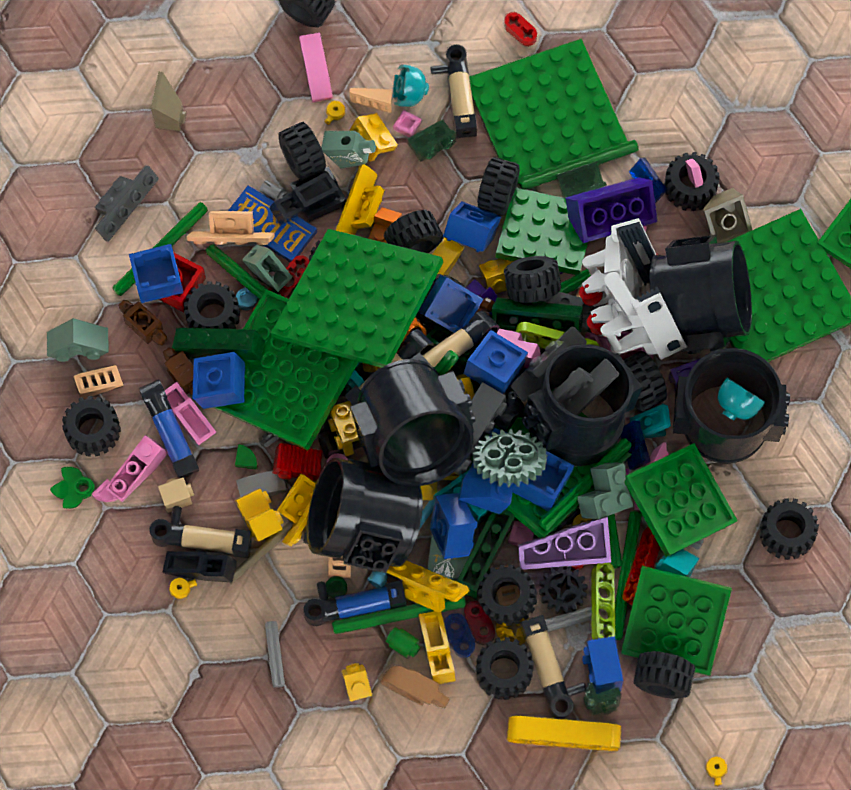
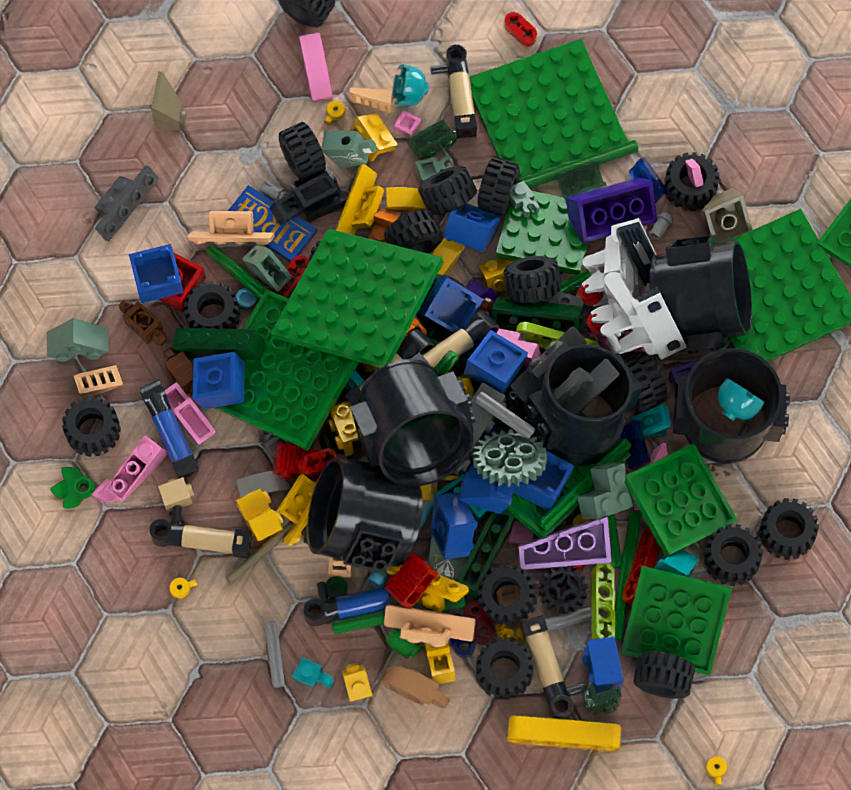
green axle [113,202,208,296] -> none
black slope [162,551,237,583] -> none
green tile [235,444,258,470] -> none
none -> teal plate [292,657,334,689]
none -> red beam [297,448,337,476]
none -> light nougat bracket [384,604,475,647]
none -> red brick [385,553,439,609]
none -> yellow slope [386,187,428,213]
none -> sand green plate [414,156,454,184]
none -> black tyre [418,166,477,215]
none -> light grey axle [475,392,535,438]
none -> sand green plate [509,181,539,218]
none -> light grey pin [649,212,673,241]
none -> black tyre [704,524,763,586]

